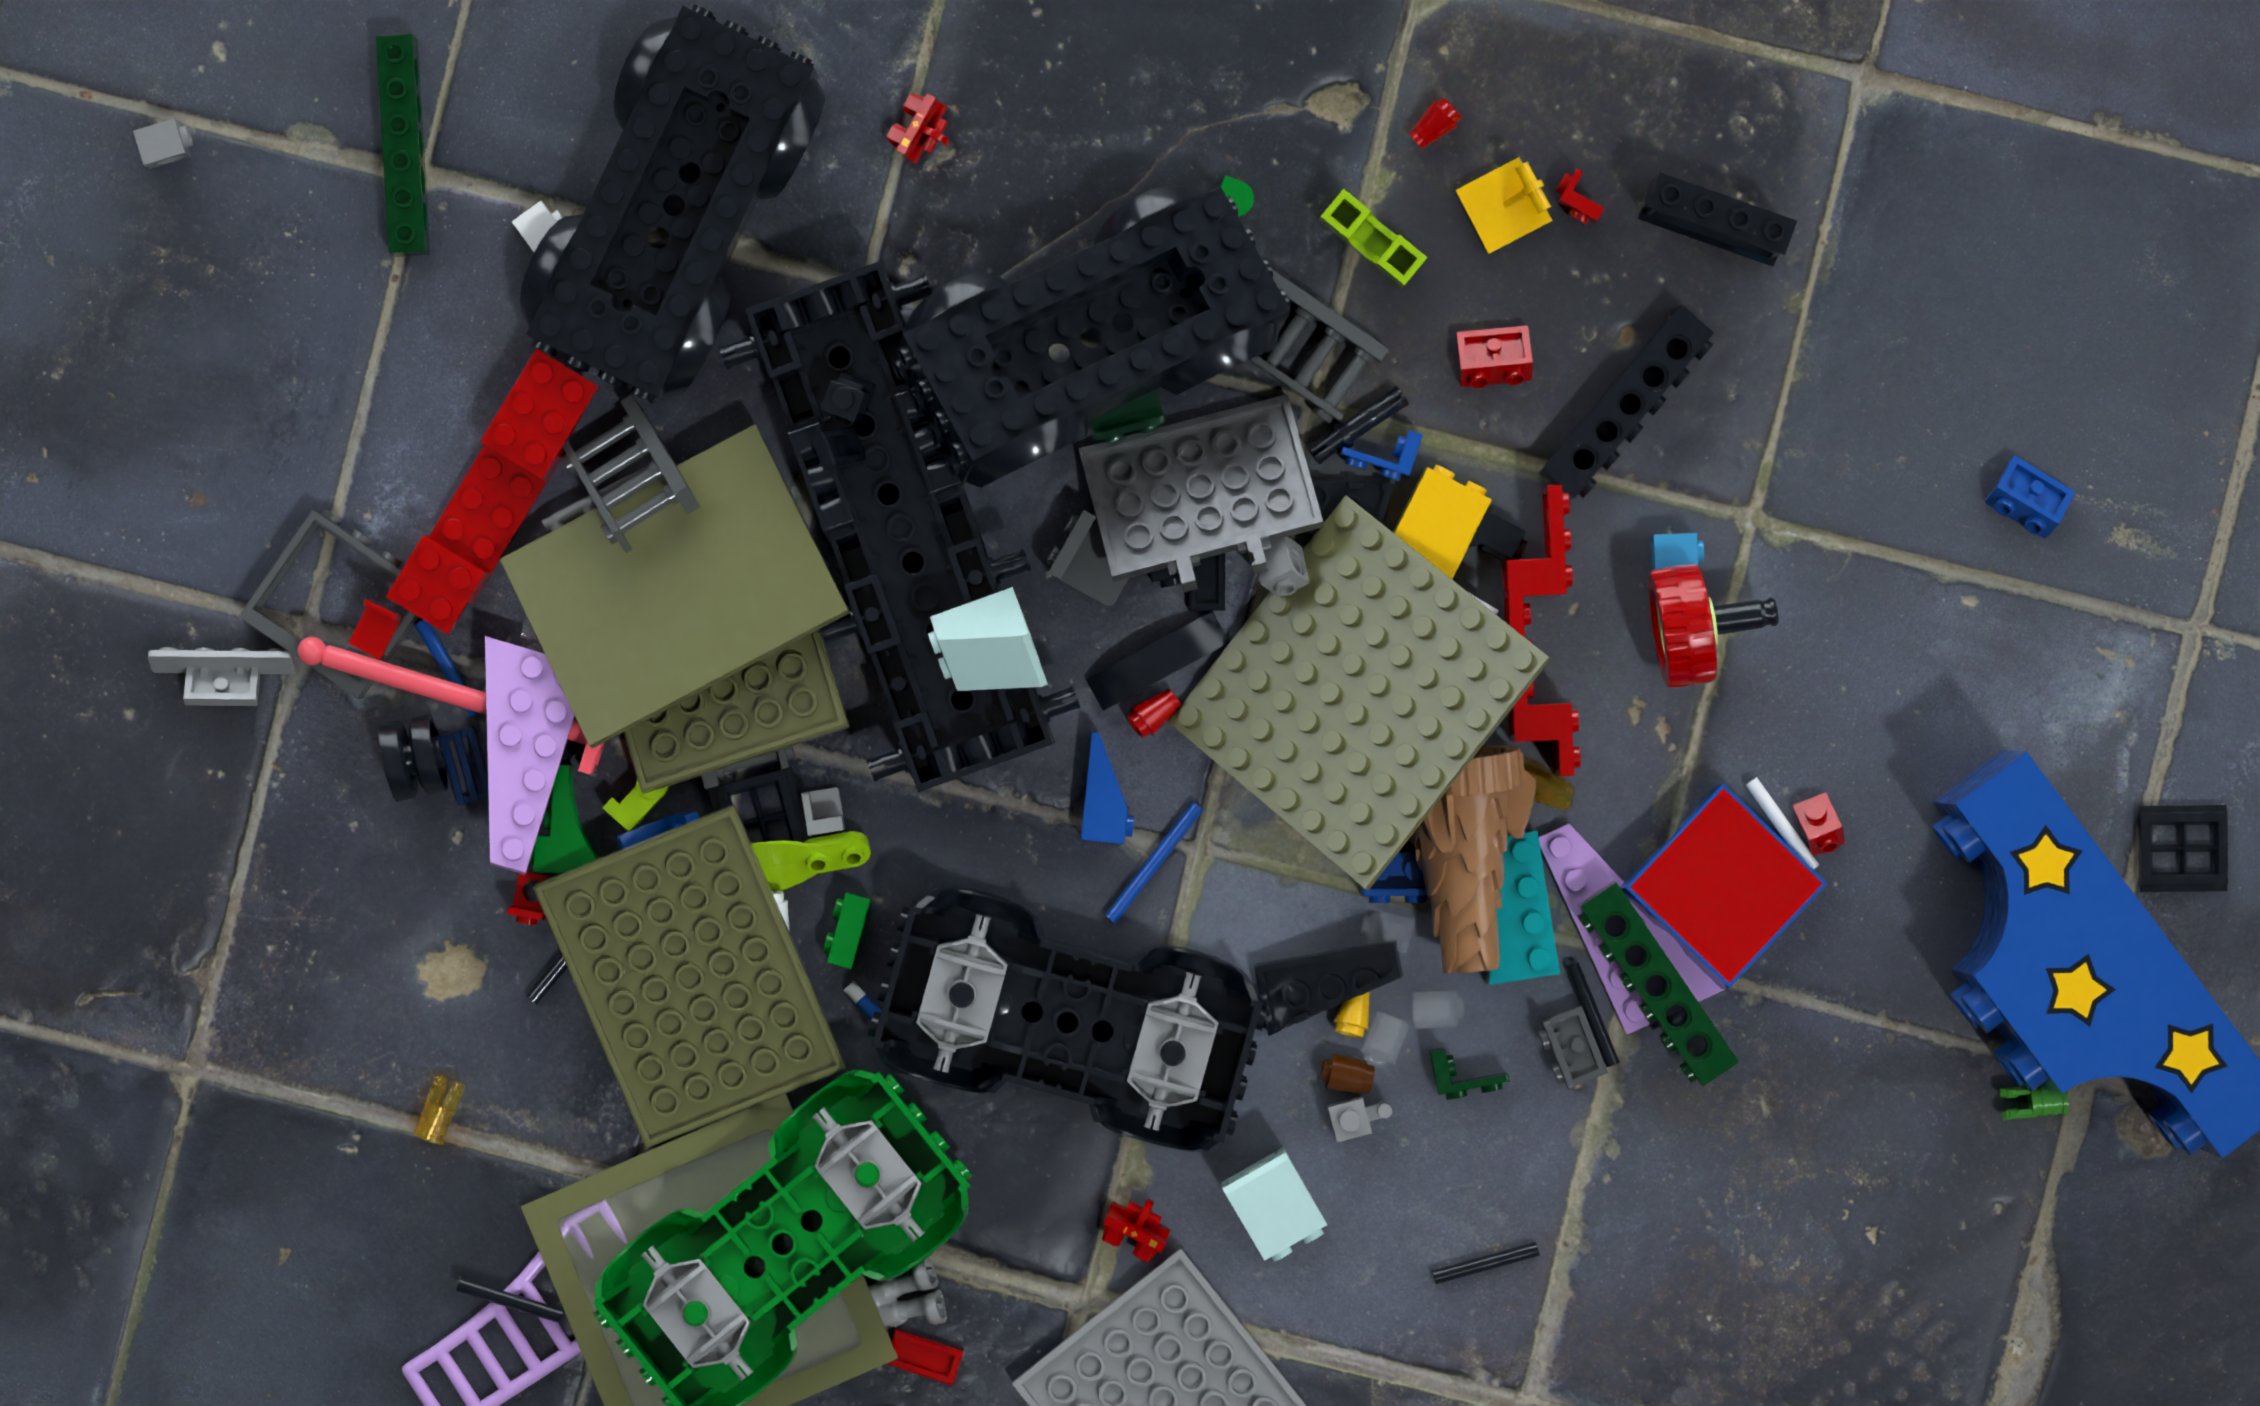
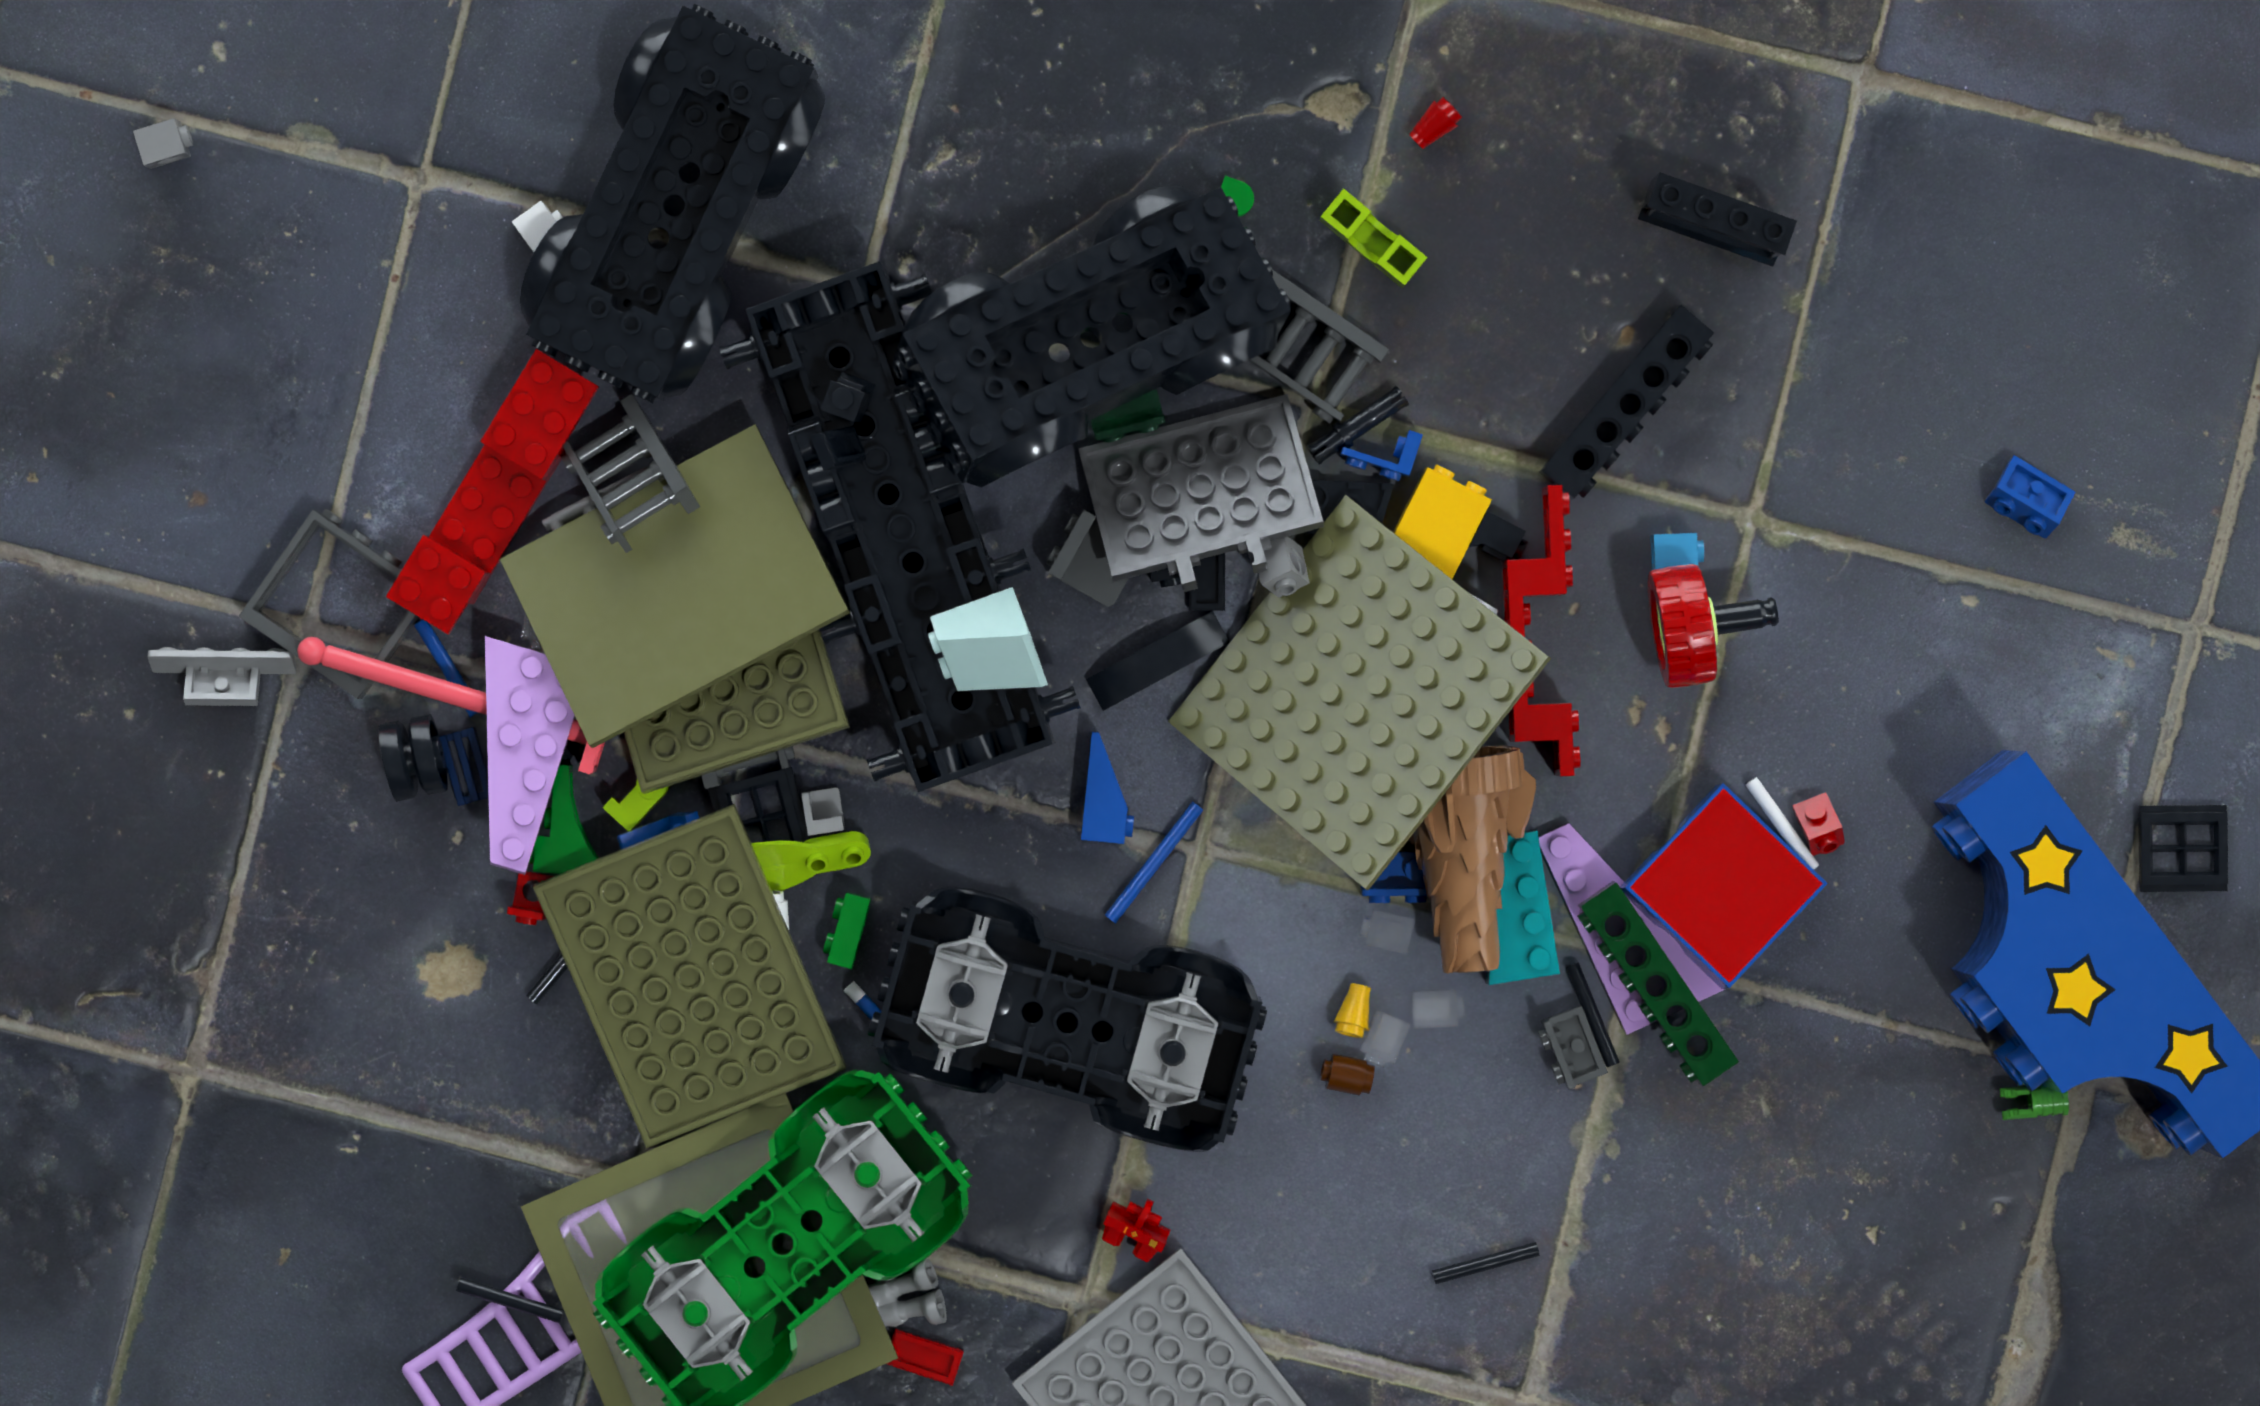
red bracket [348,599,403,659] -> none
dark green brick [376,34,430,257] -> none
clear yellow hinge [412,1073,466,1145] -> none
red hips [886,94,950,164] -> none
red cone [1126,689,1181,739] -> none
light aqua slope [1221,1147,1327,1262] -> none
black wing [1254,940,1403,1036] -> none
light grey brick [1326,1095,1392,1143] -> none
dark green bracket [1429,1047,1510,1100] -> none
yellow plate [1455,157,1553,254] -> none
bracket [1456,325,1533,388] -> none
clear yellow hinge [1524,763,1575,811] -> none
red bracket [1555,169,1604,225] -> none

